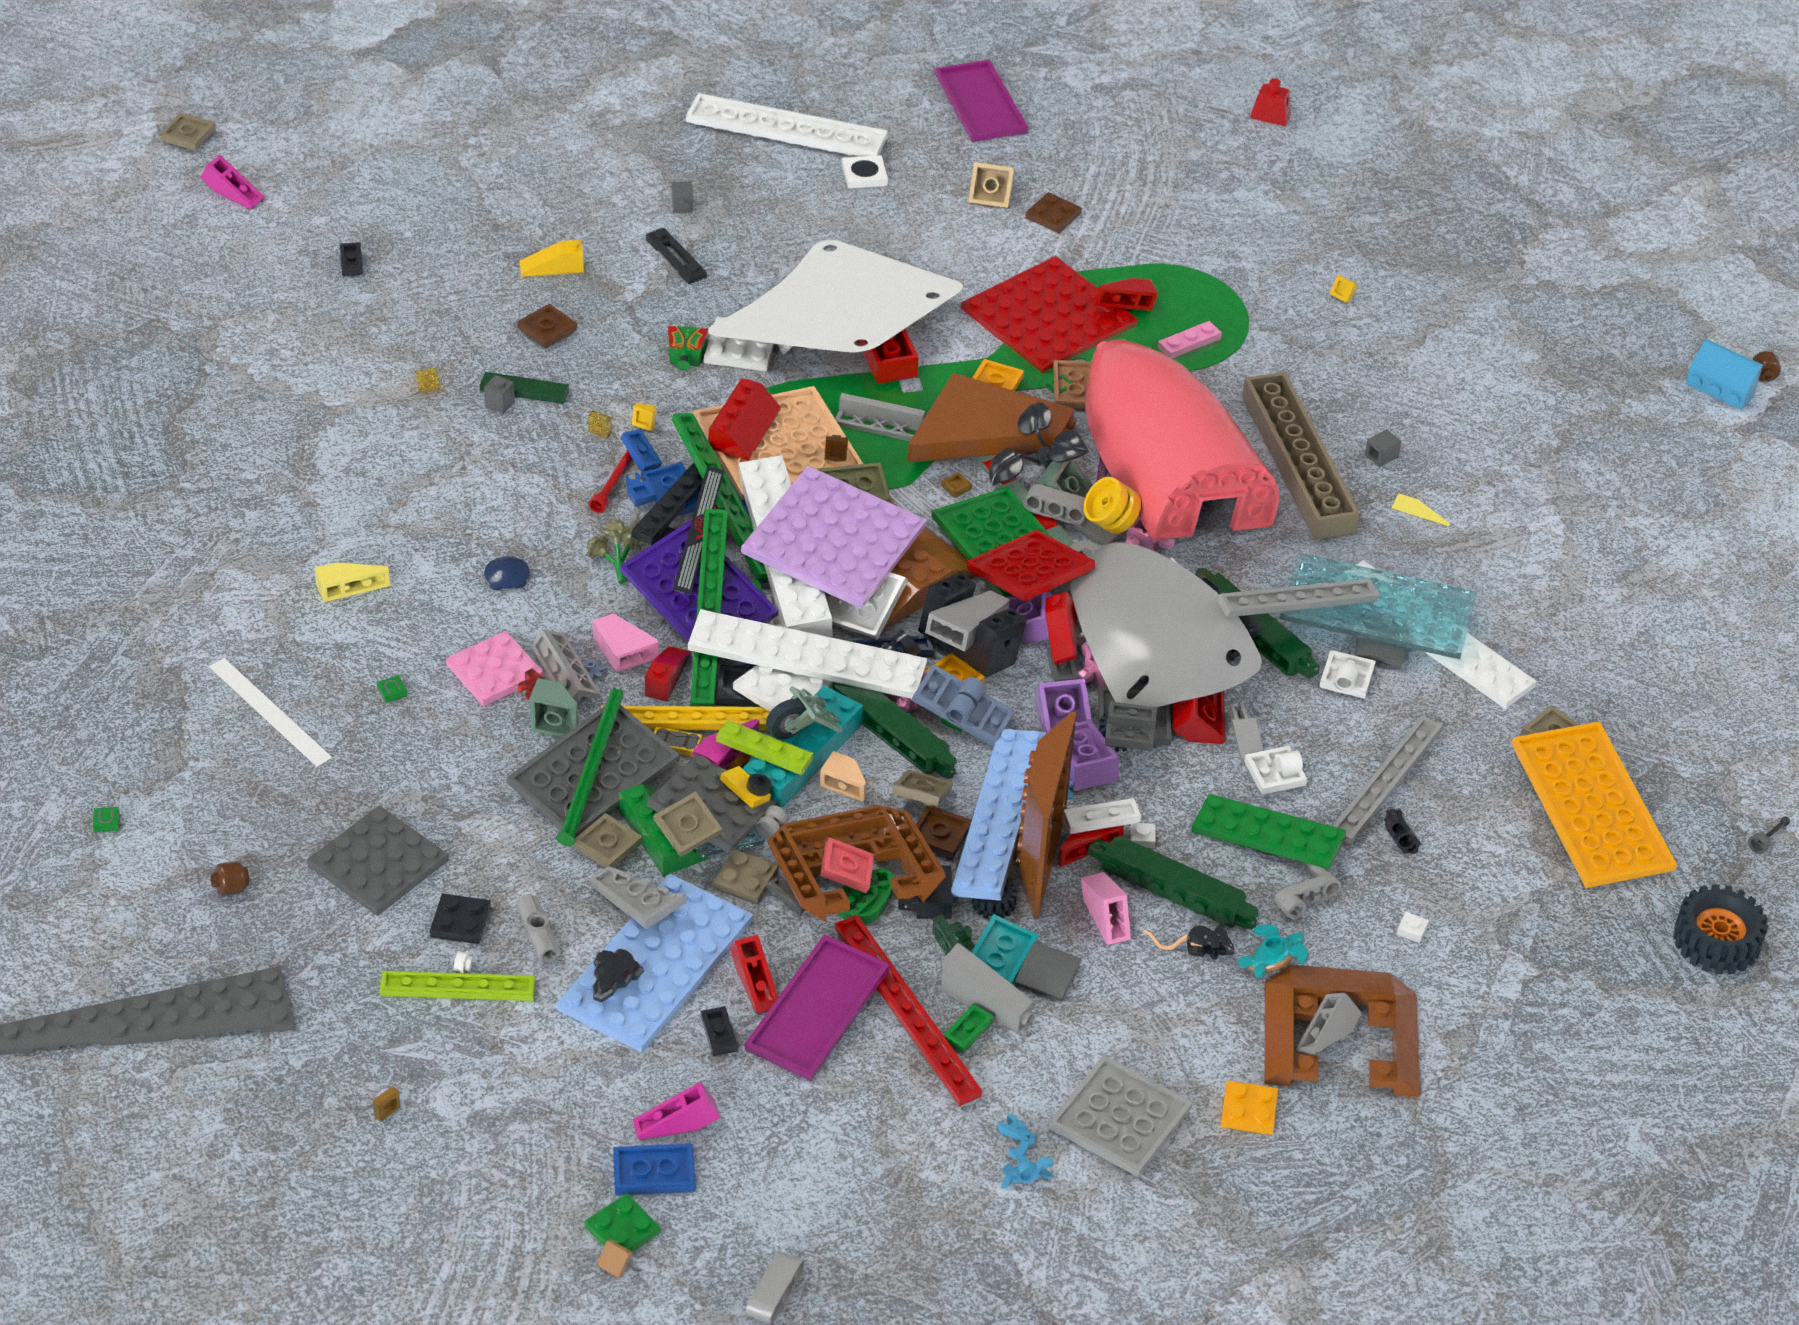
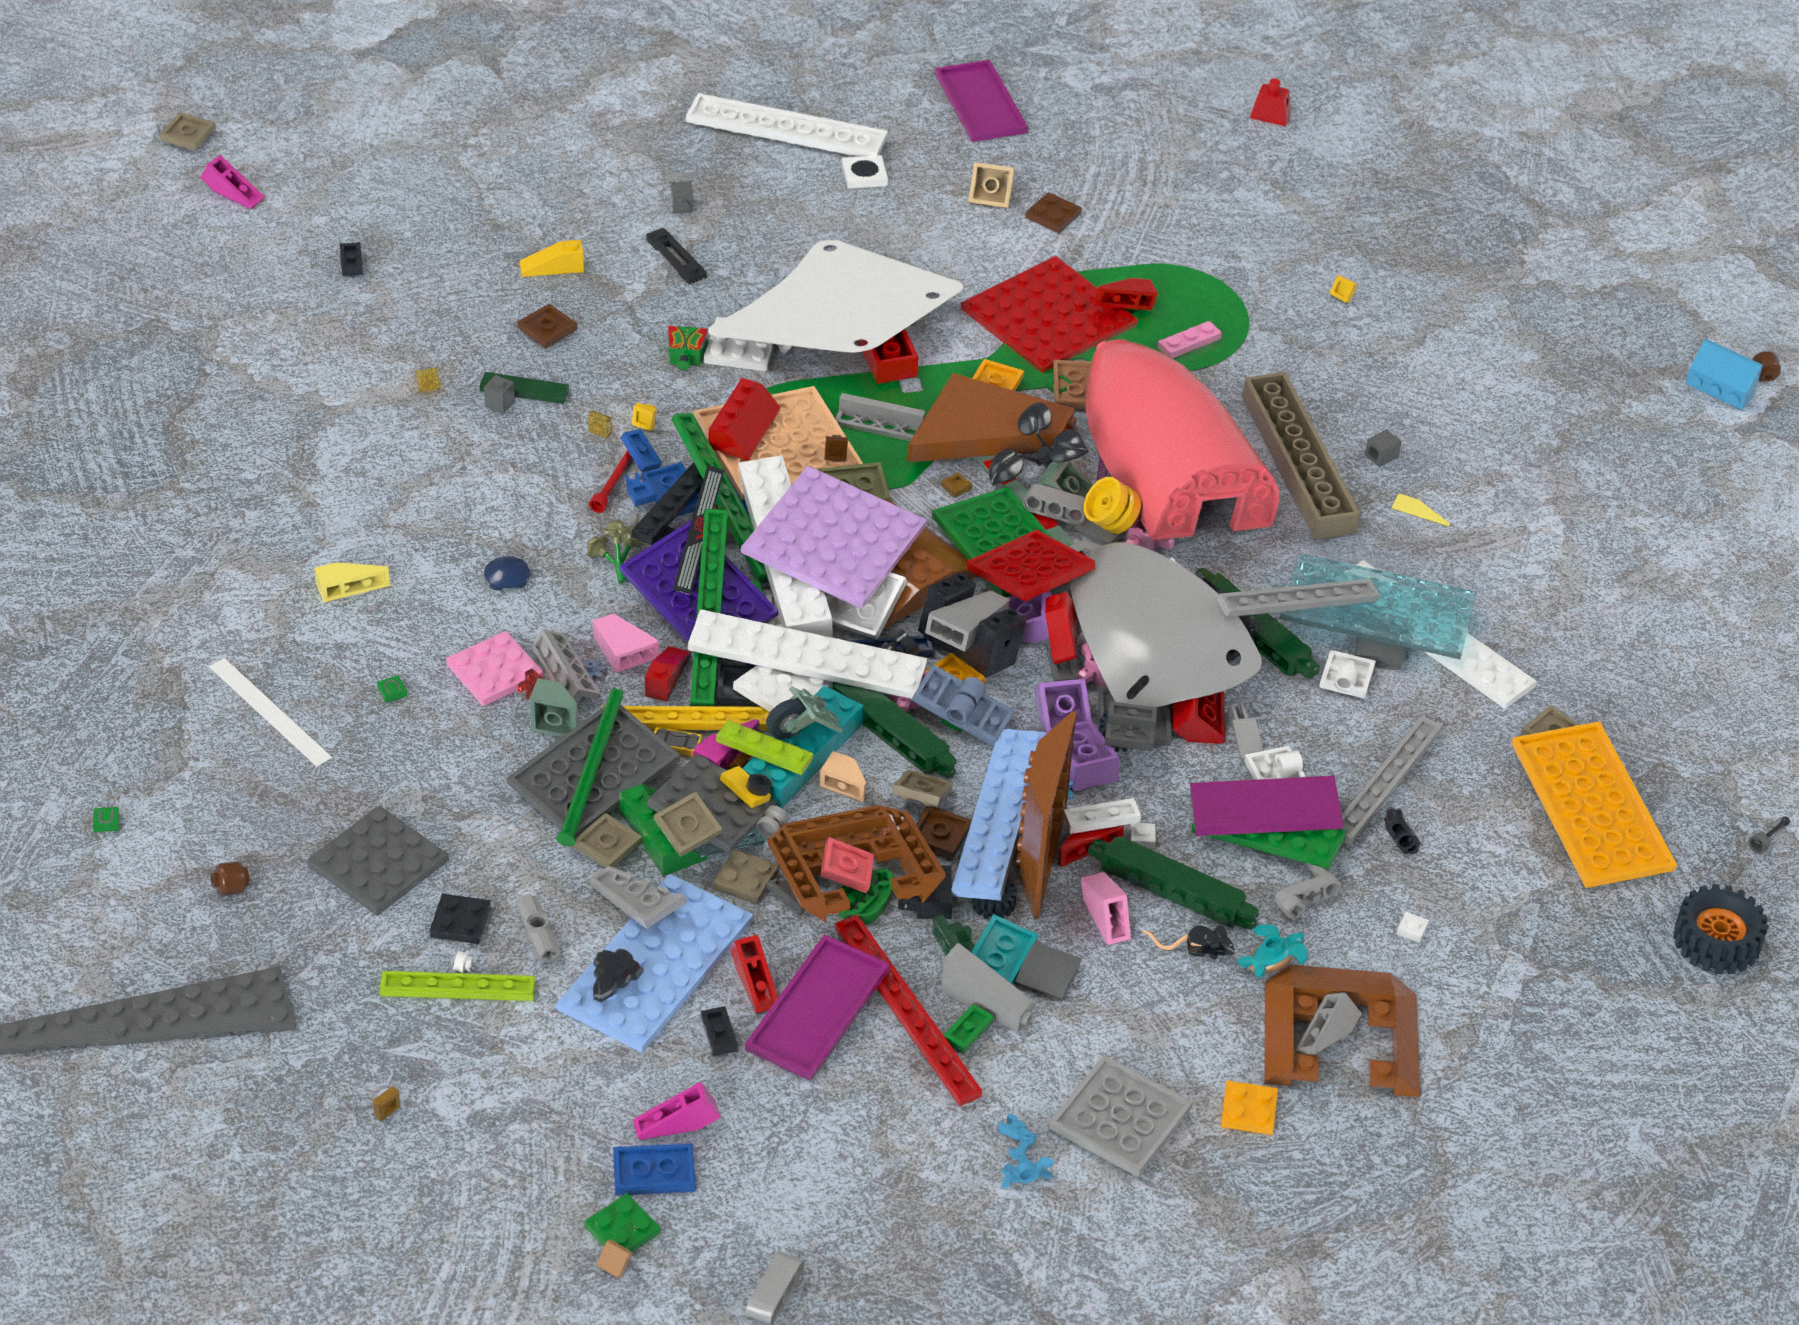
none -> magenta tile [1190,776,1343,836]

